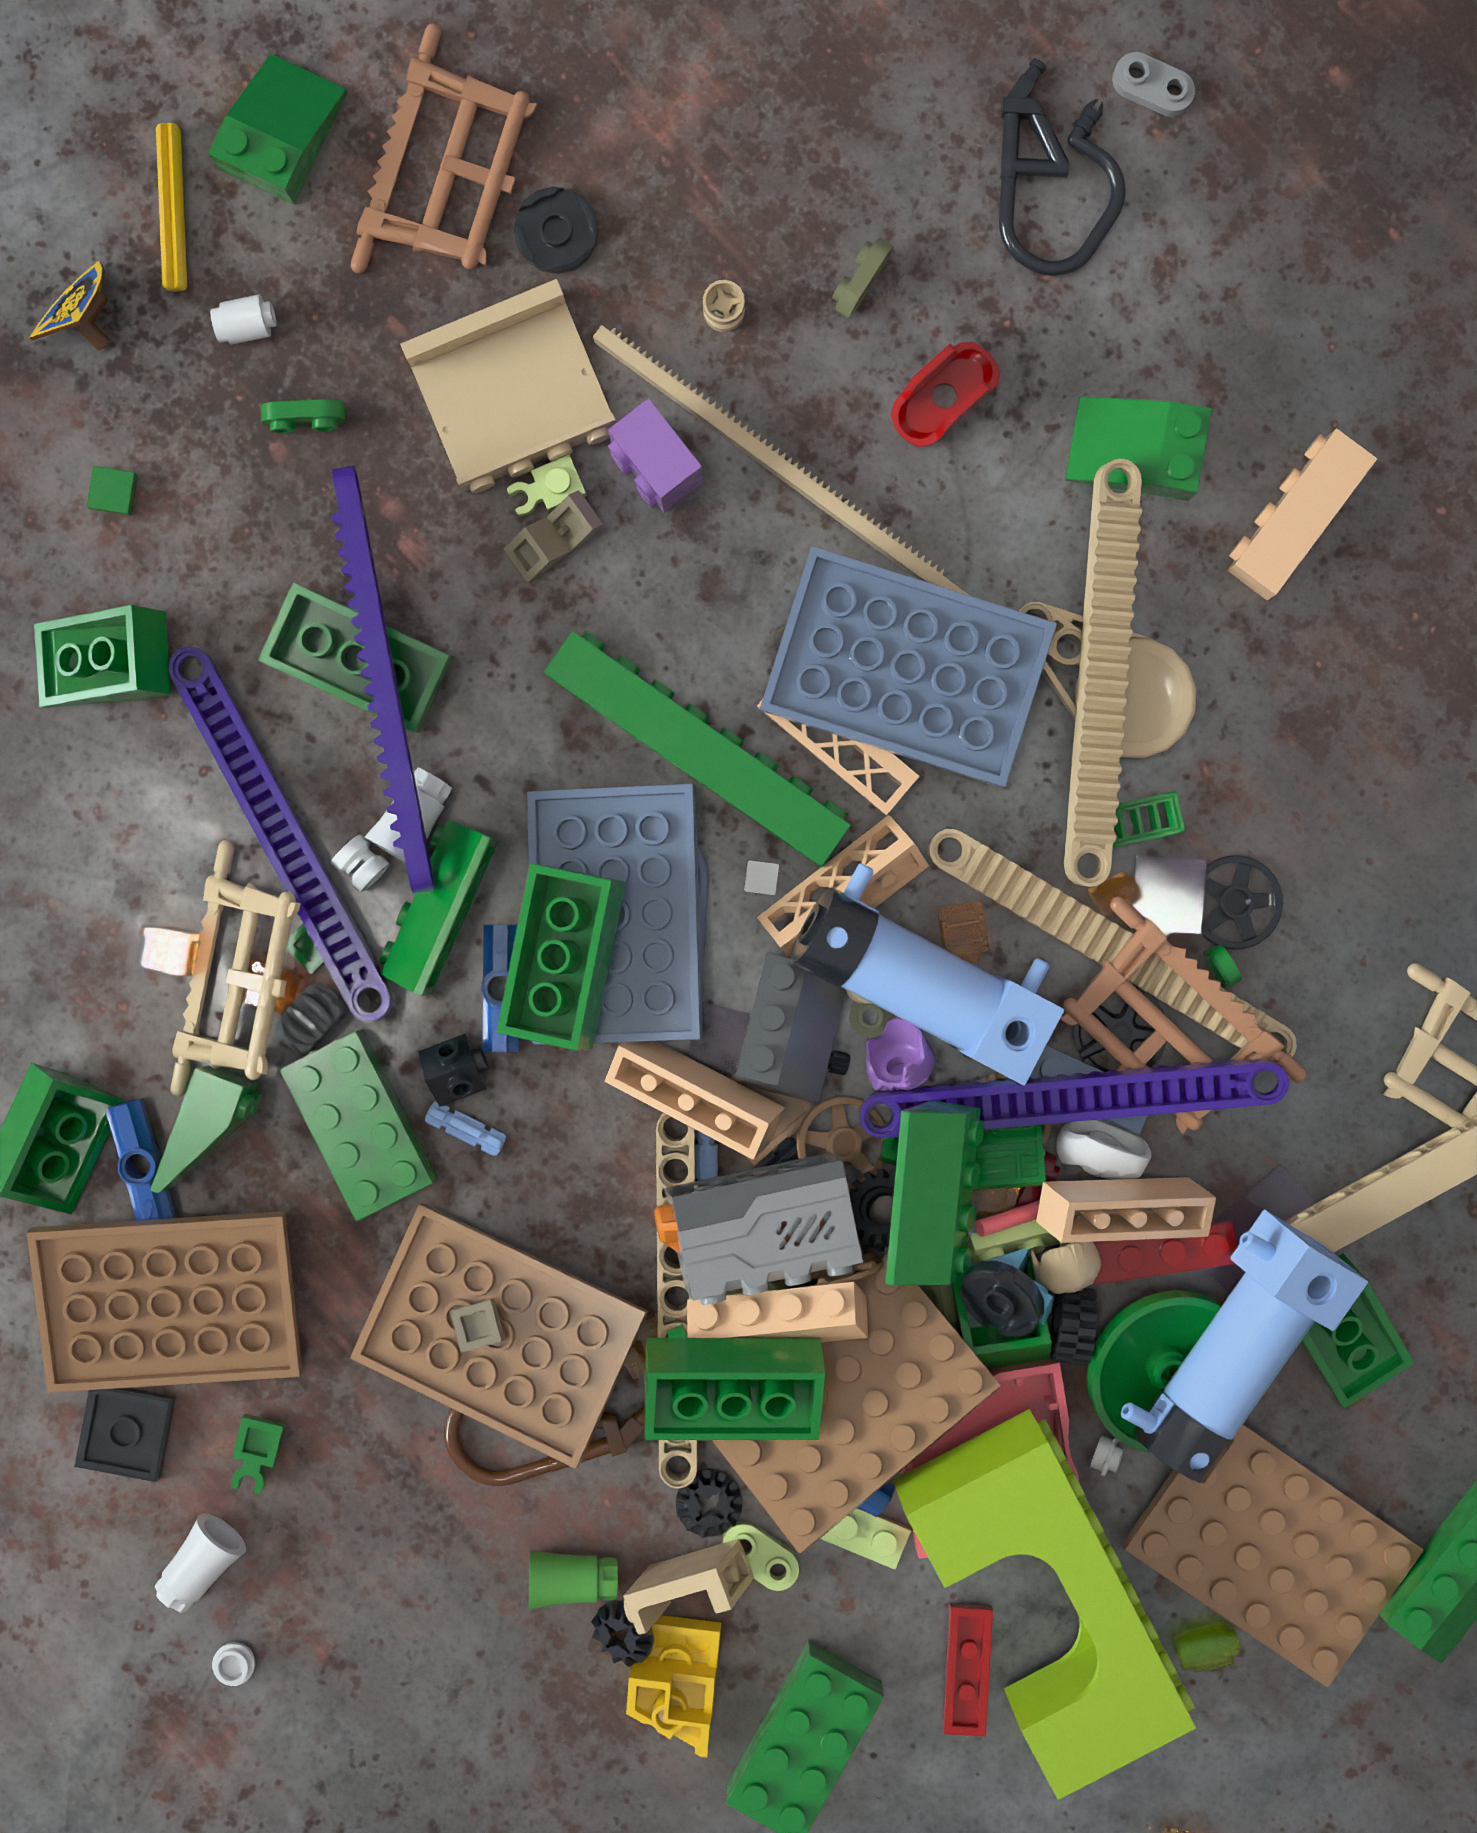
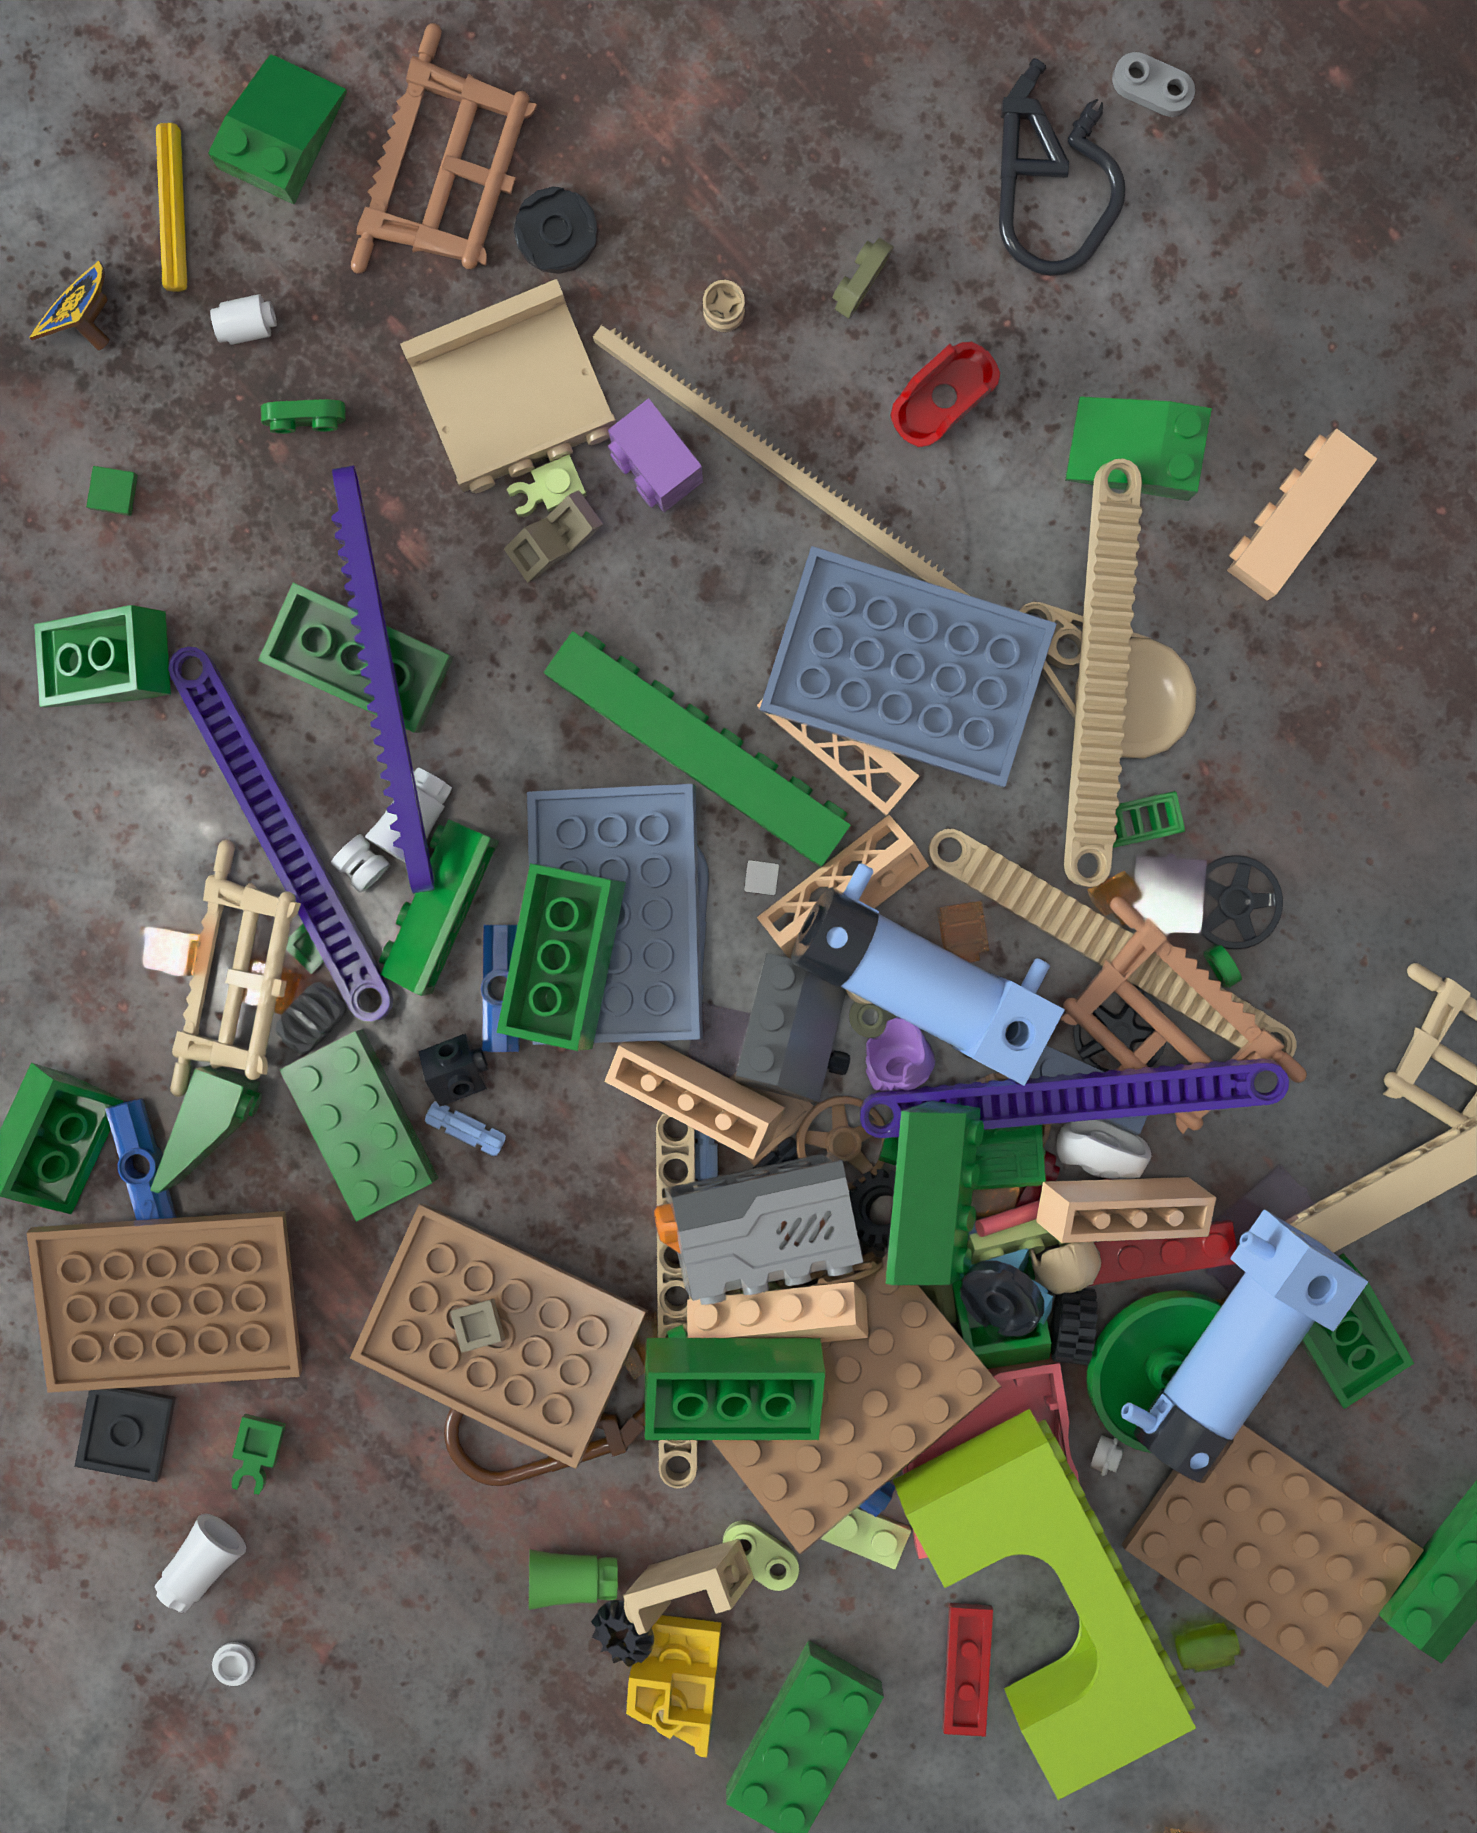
black gear [676,1469,743,1538] -> none

